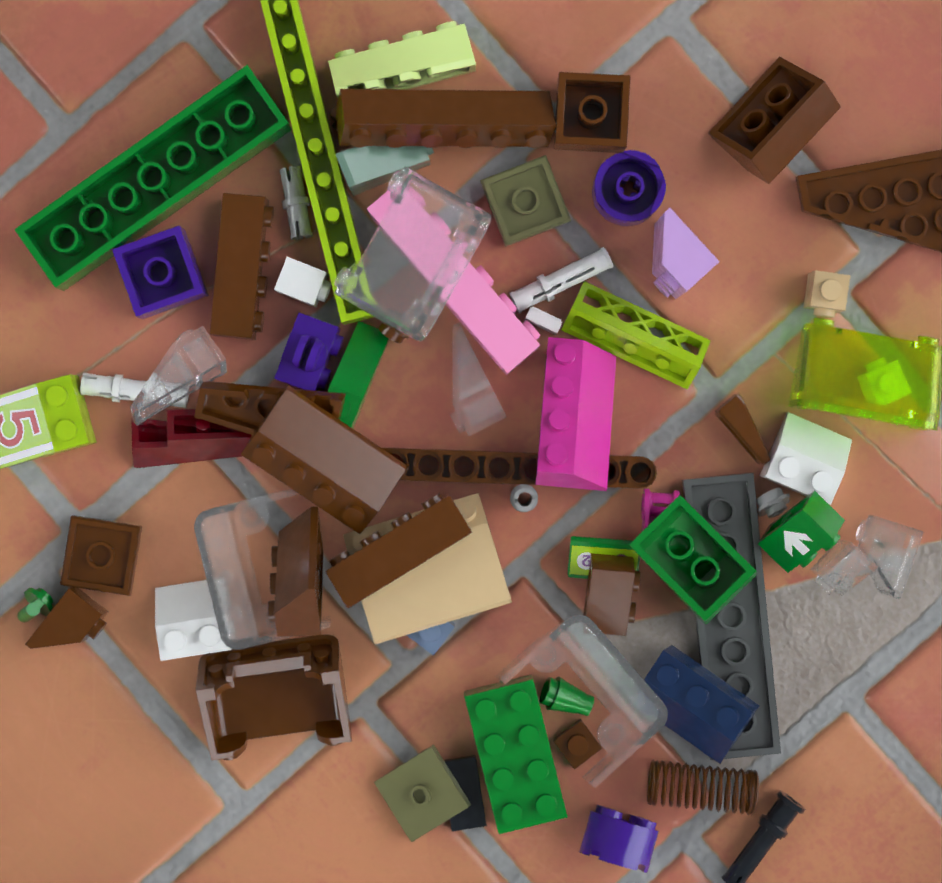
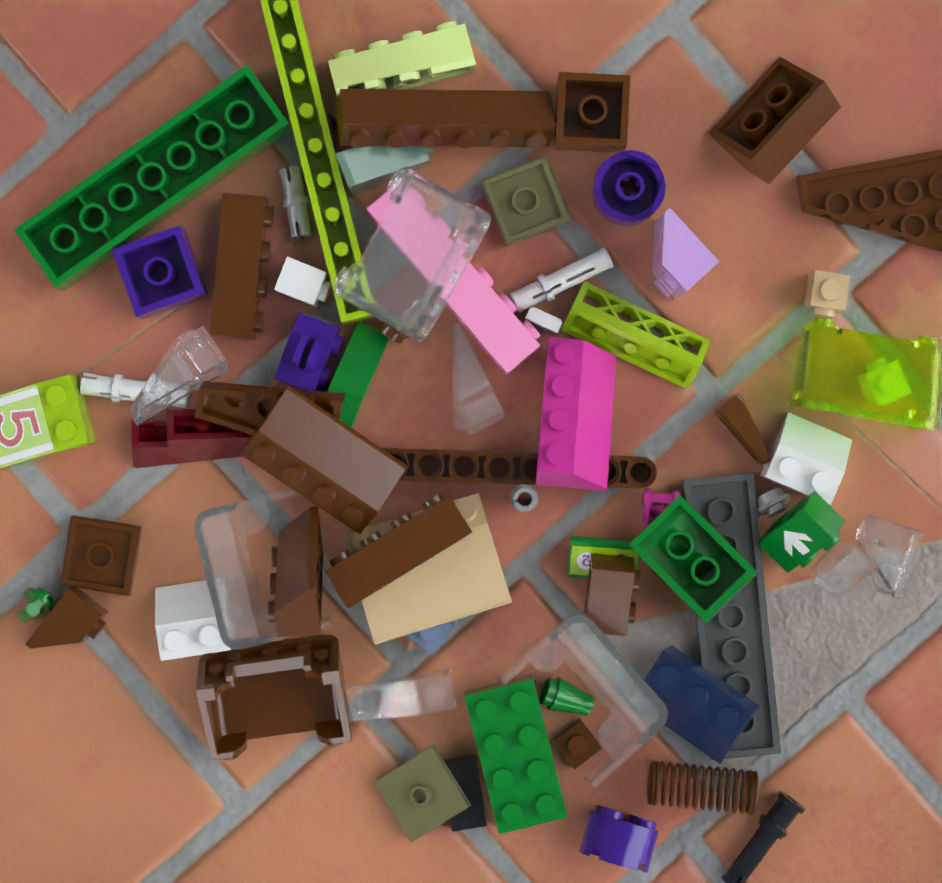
none -> clear slope [347,669,456,722]

